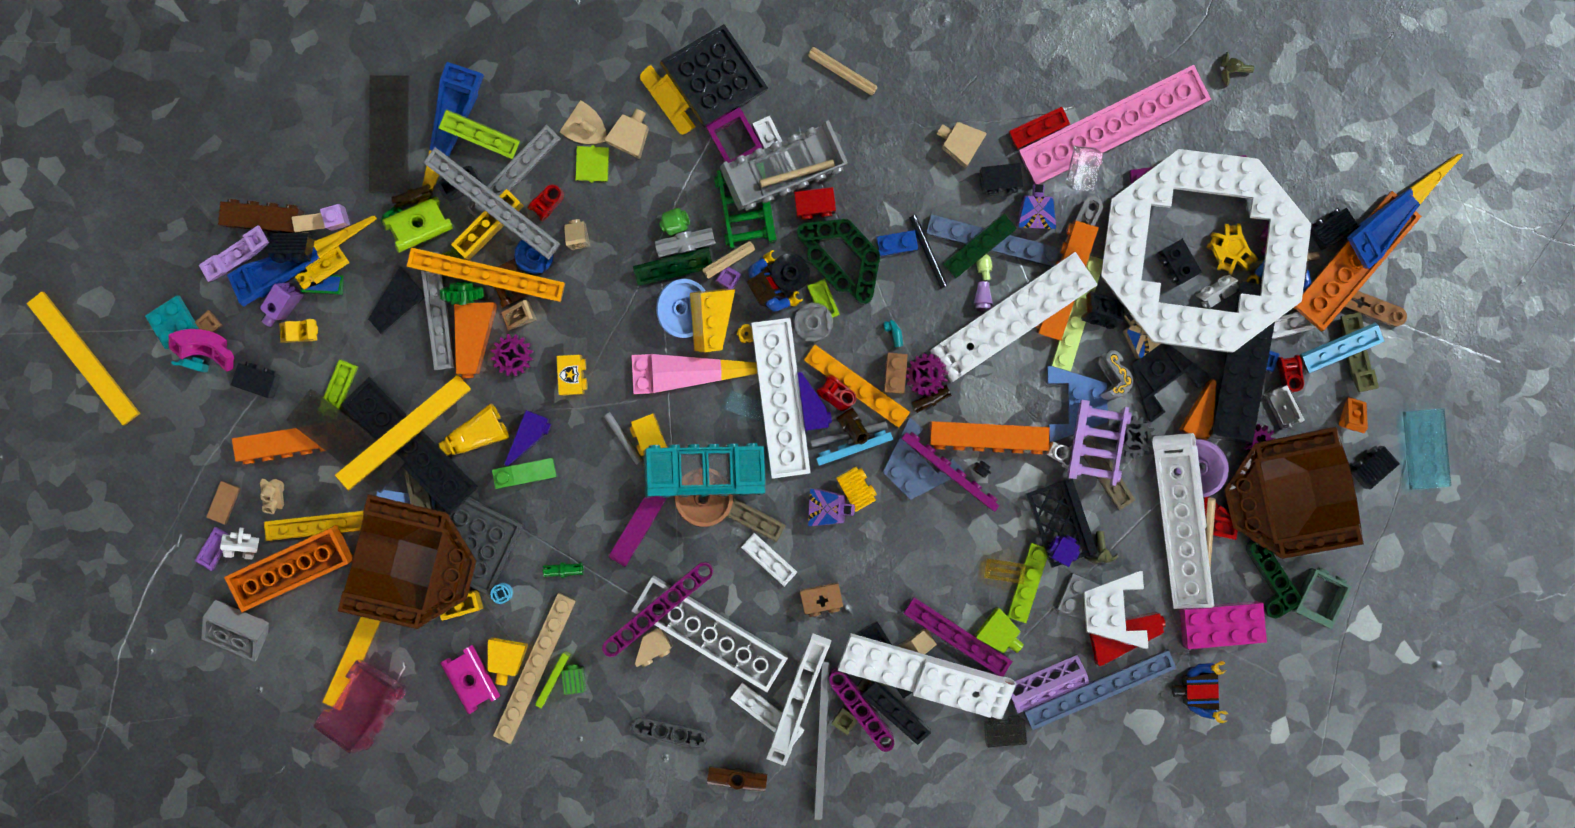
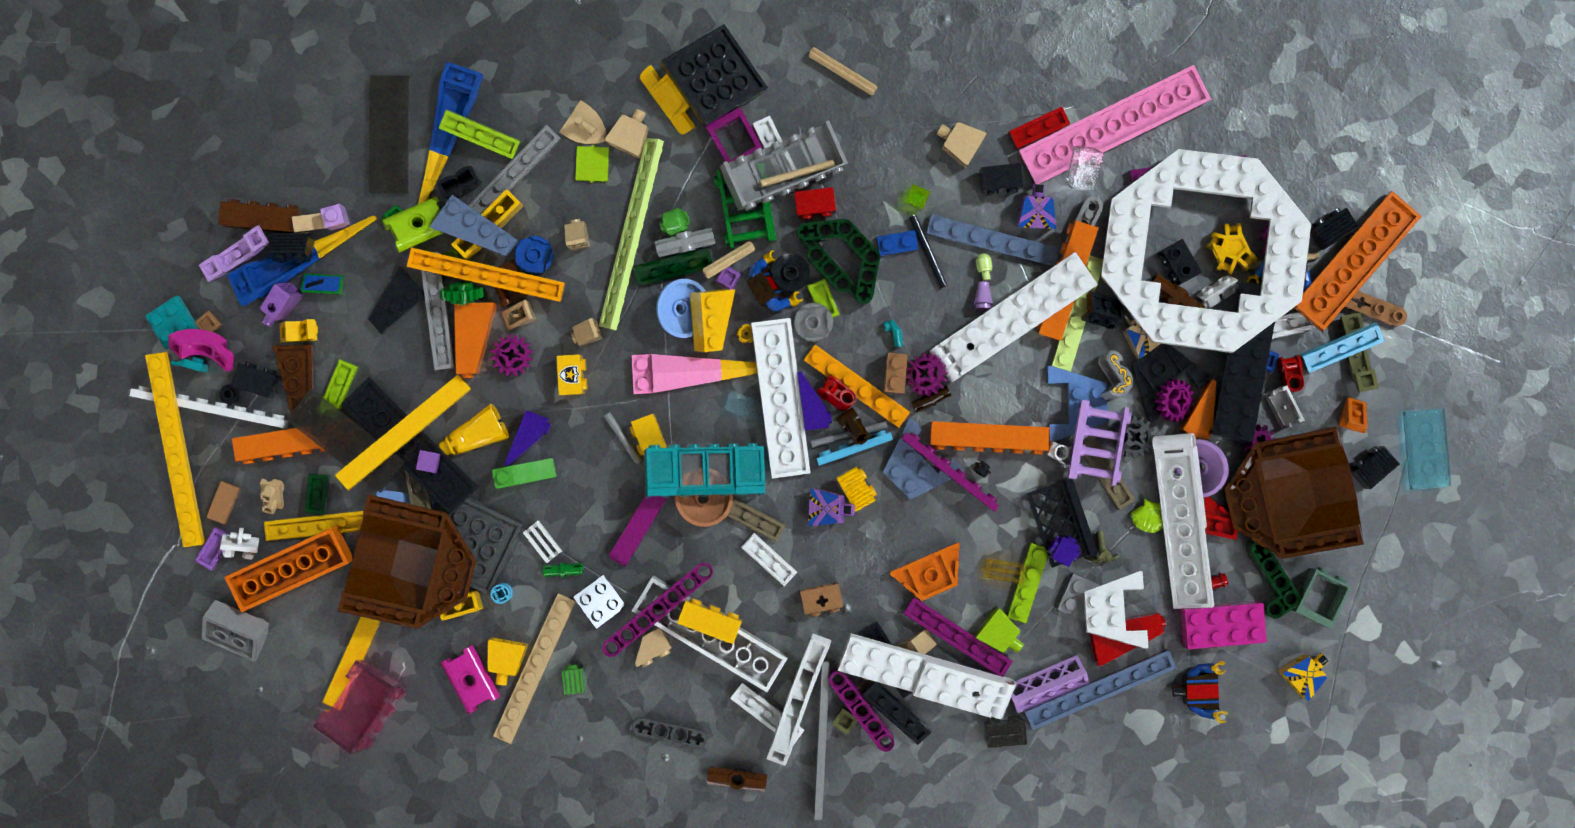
yellow tile [26,292,141,426] -> none
yellow plate [295,246,350,289] -> none
dark brown pin [391,184,433,209] -> none
light grey tile [423,147,561,260] -> none
red piece [527,185,564,222] -> none
lime tile [535,651,571,709] -> none
dark green plate [943,213,1017,278] -> none
tan bar [1205,498,1216,568] -> none
olive plant [1221,52,1254,86] -> none
blue plate [1347,154,1463,269] -> none
none -> white plate [129,386,290,428]
none -> yellow plate [145,352,205,547]
none -> black plate [219,384,240,404]
none -> reddish brown wing [272,345,315,423]
none -> dark green plate [305,473,330,514]
none -> medium lavender tile [416,450,441,473]
none -> sand blue wing [430,195,518,256]
none -> white tile [523,520,563,563]
none -> tan slope [571,318,603,346]
none -> hinge [572,575,626,629]
none -> yellowish green plate [599,138,664,330]
none -> yellow brick [677,598,742,644]
none -> orange wing [889,542,960,601]
none -> clear neon green plate [904,184,930,210]
none -> lime animal [1130,499,1164,533]
none -> reddish brown piece [1150,274,1206,308]
none -> magenta gear [1155,379,1194,422]
none -> red pin [1211,573,1229,589]
none -> torso [1277,653,1329,701]

